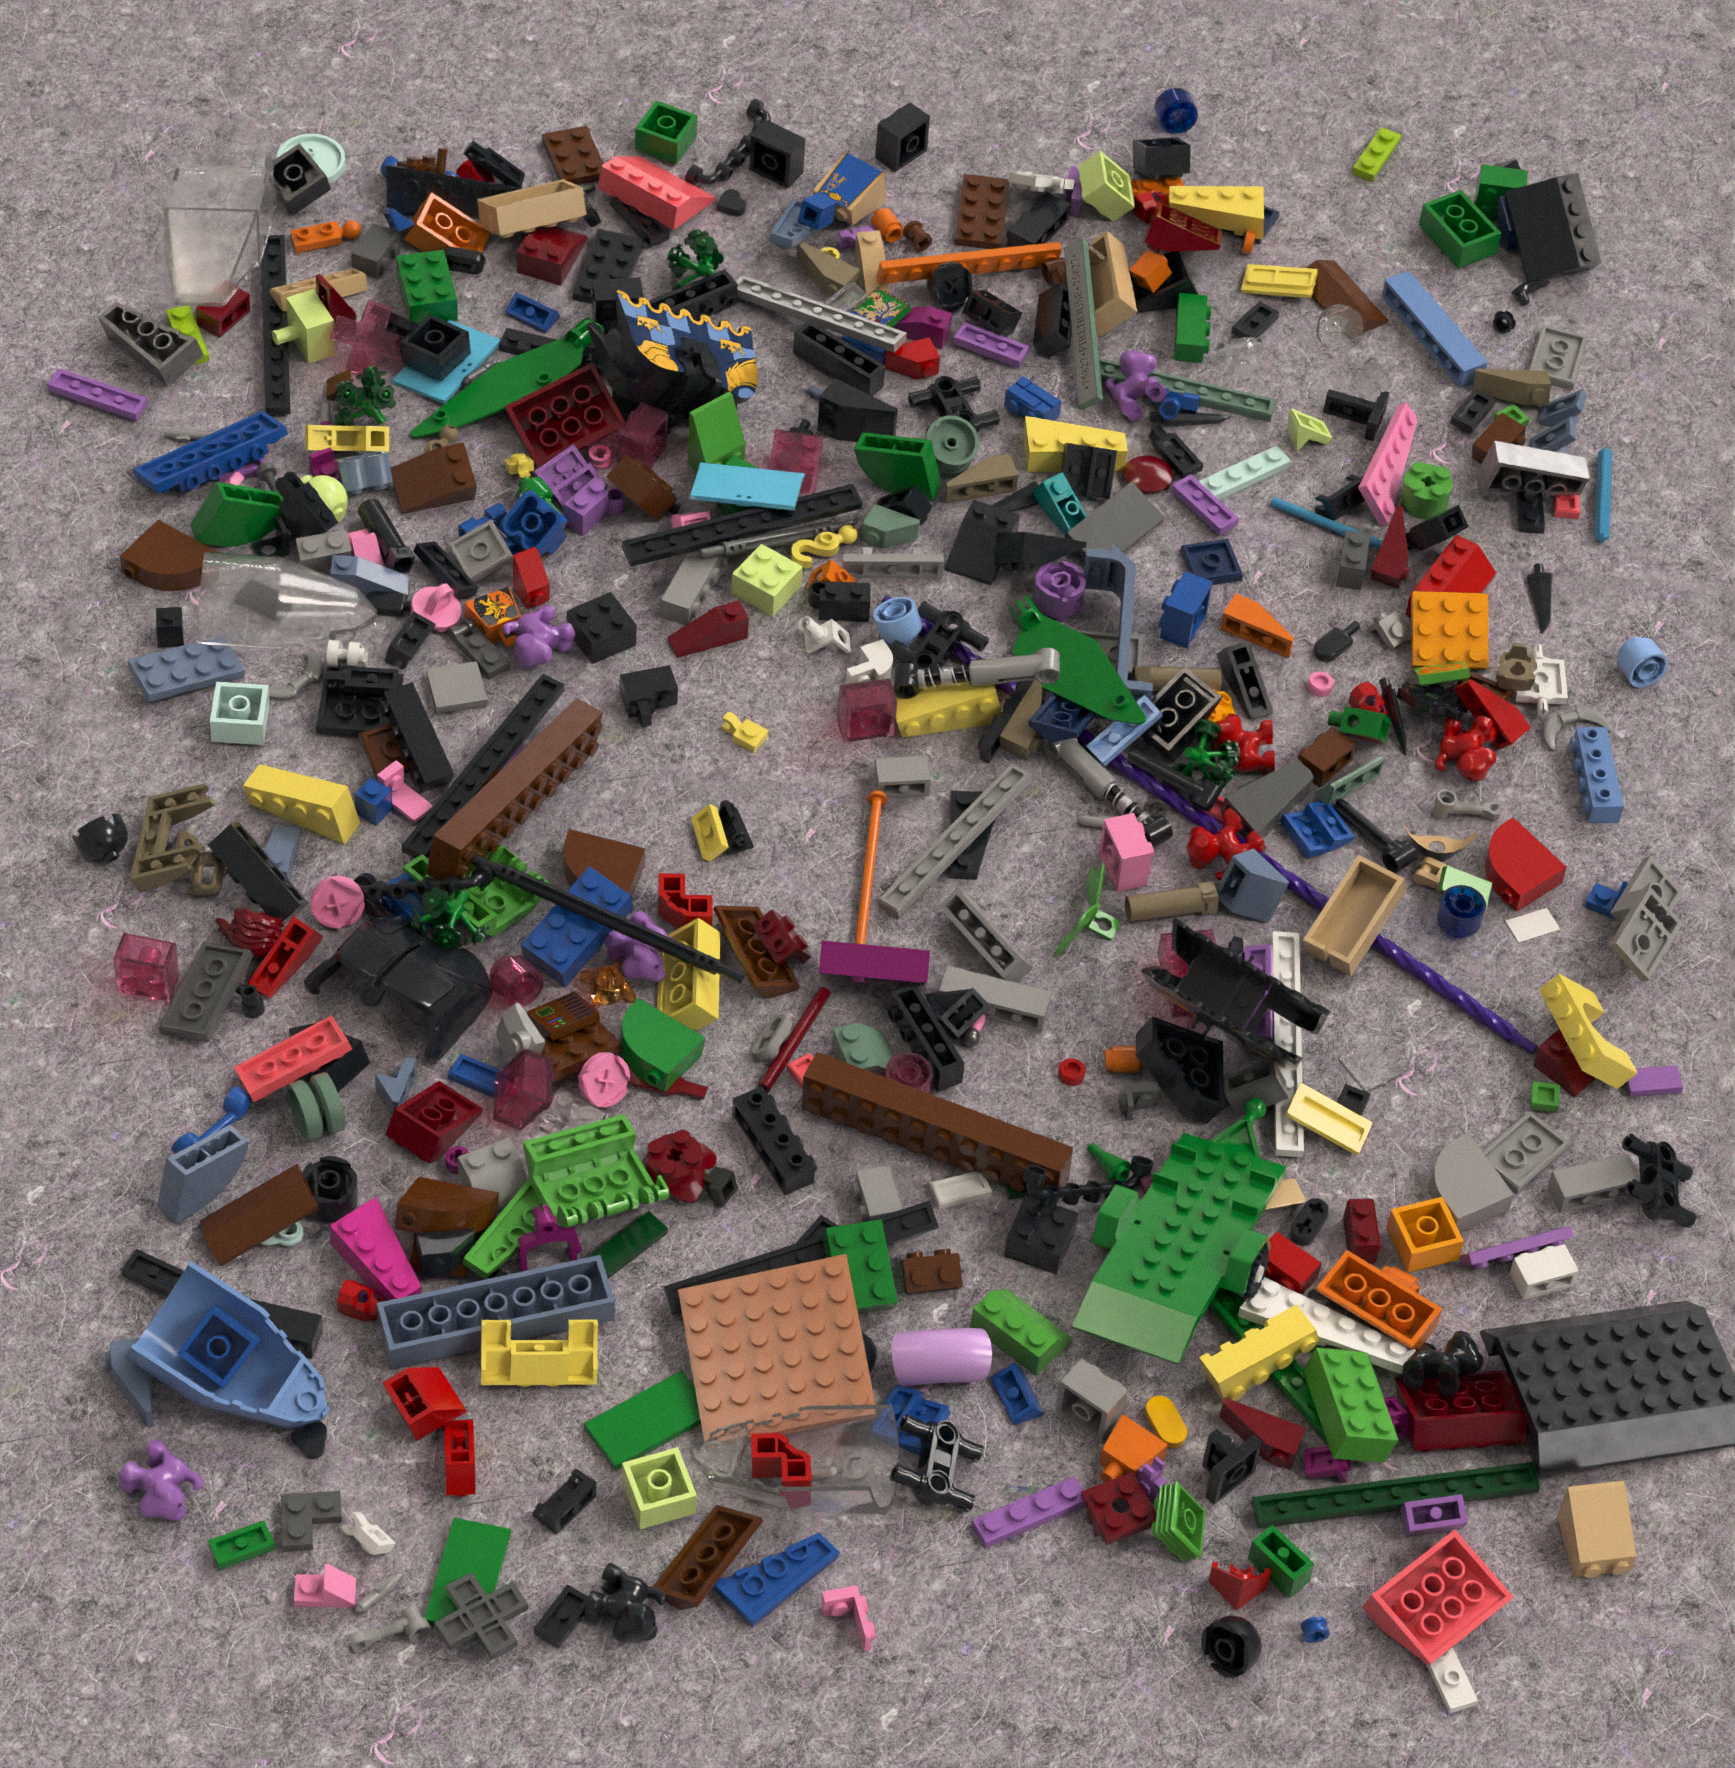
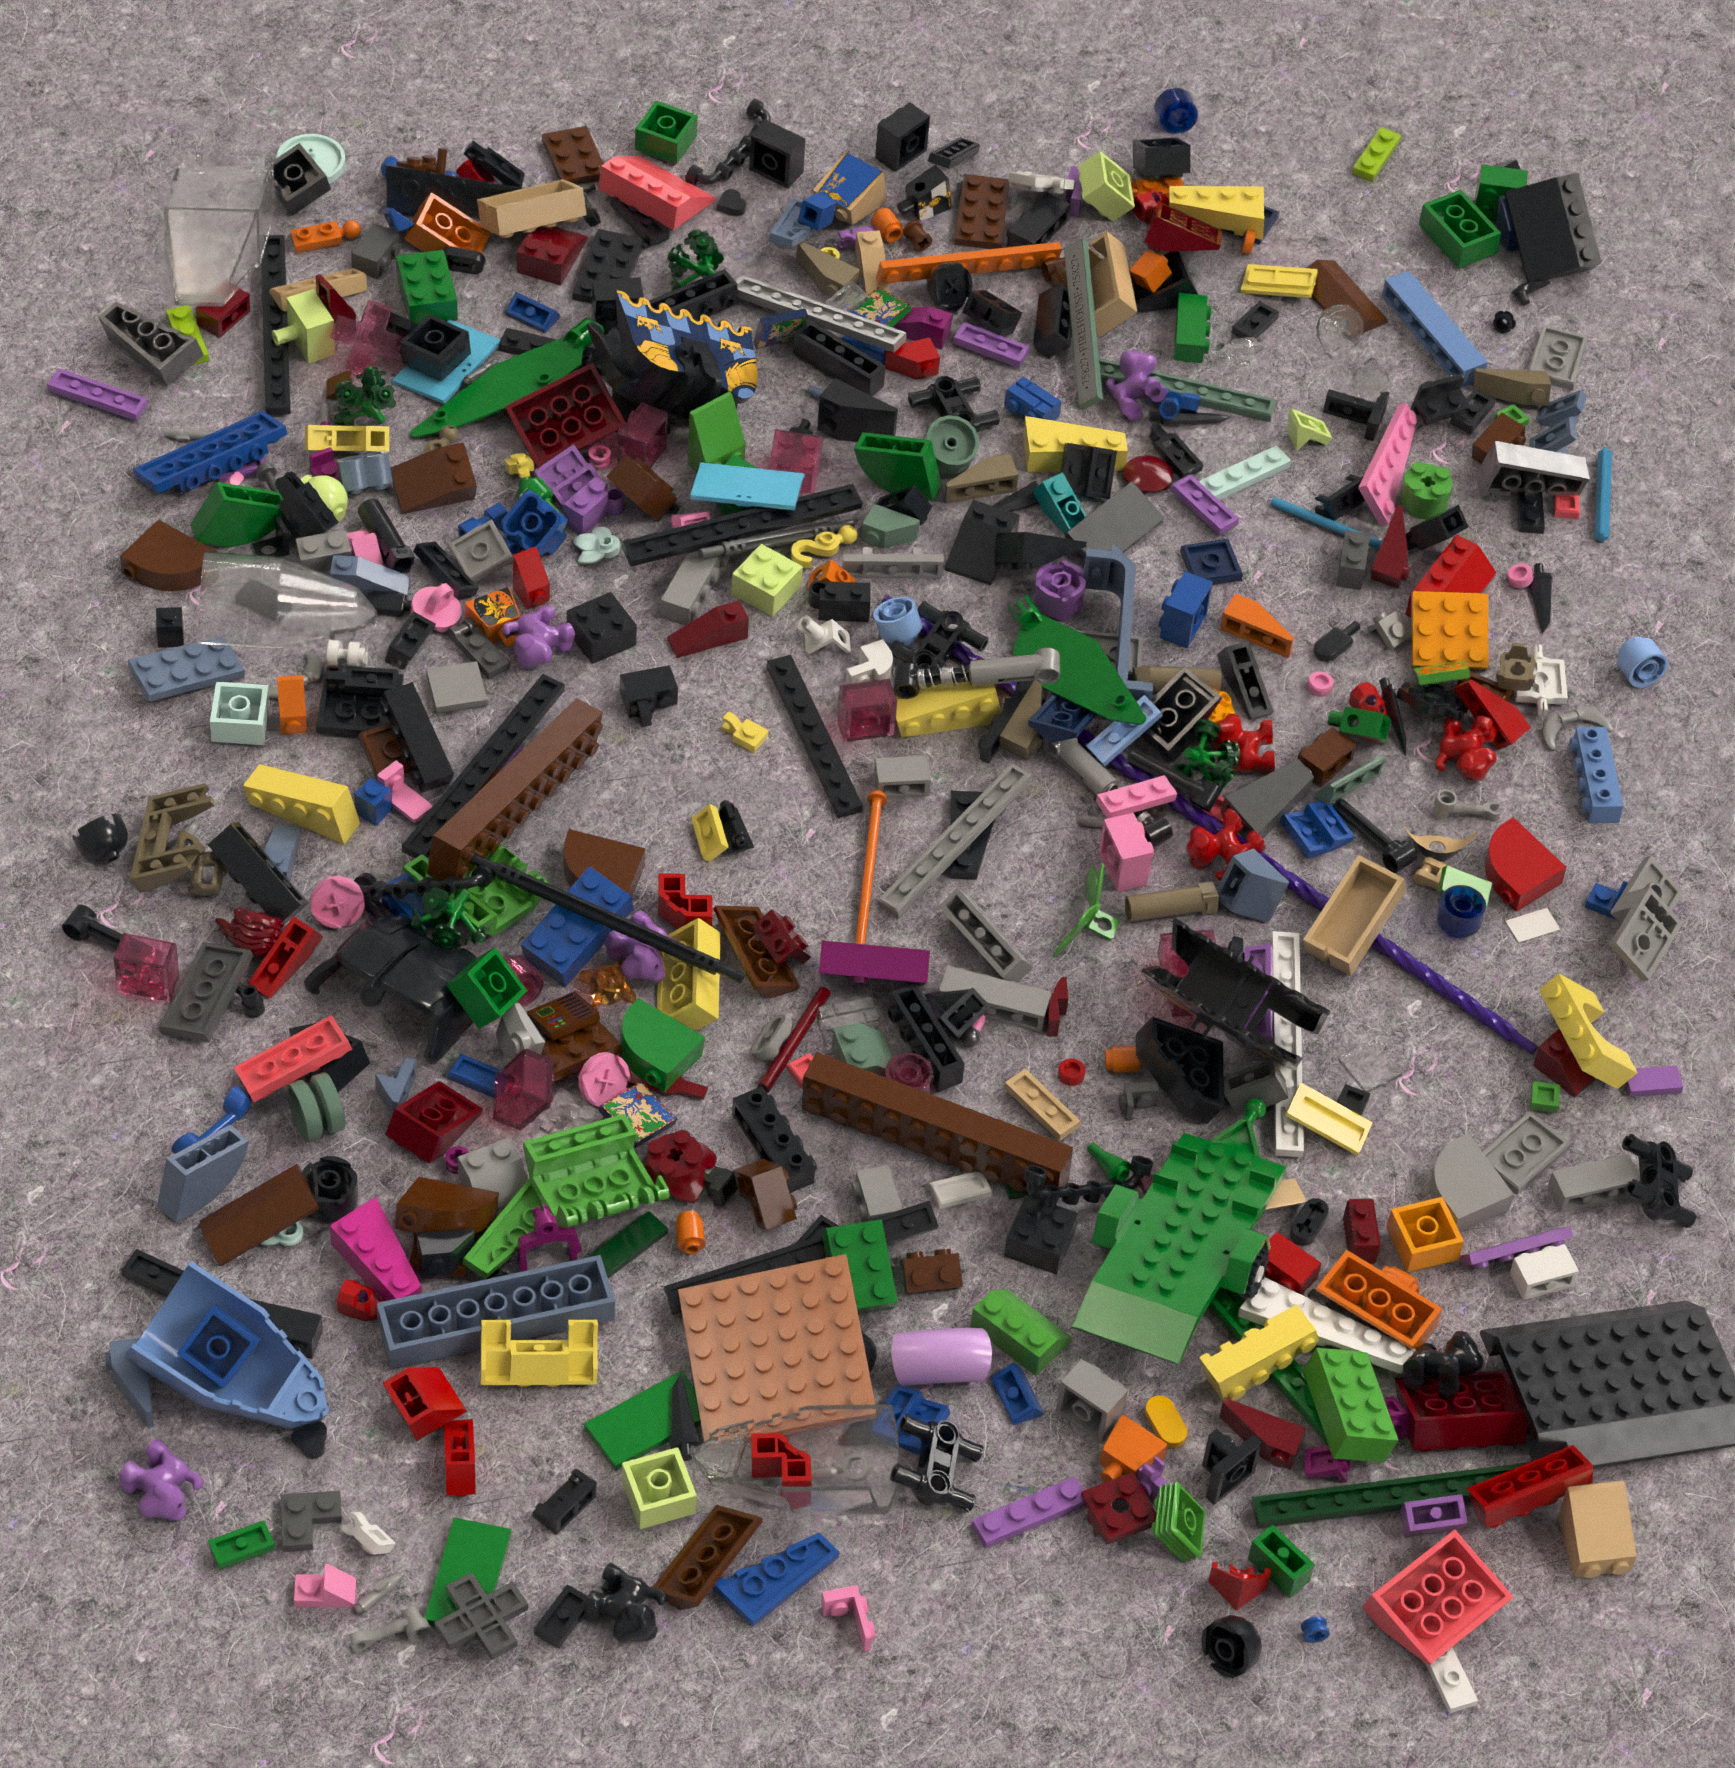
none -> black axle [62,904,164,967]
none -> orange slope [277,675,307,734]
none -> green brick [447,947,527,1029]
none -> light aqua plate [573,527,621,564]
none -> tile [599,1081,677,1149]
none -> black bar [670,1374,700,1461]
none -> orange brick [675,1211,706,1255]
none -> reddish brown brick [733,1159,797,1230]
none -> tile [753,308,808,349]
none -> black plate [767,655,863,818]
none -> clear brick [817,996,879,1046]
none -> black torso [897,164,952,221]
none -> black tile [928,137,980,169]
none -> tan plate [1004,1069,1080,1141]
none -> dark red slope [1046,977,1069,1037]
none -> bright pink plate [1096,775,1177,819]
none -> black bracket [1410,374,1471,425]
none -> red slope [1467,1445,1593,1528]
none -> bright pink tile [1507,564,1533,588]

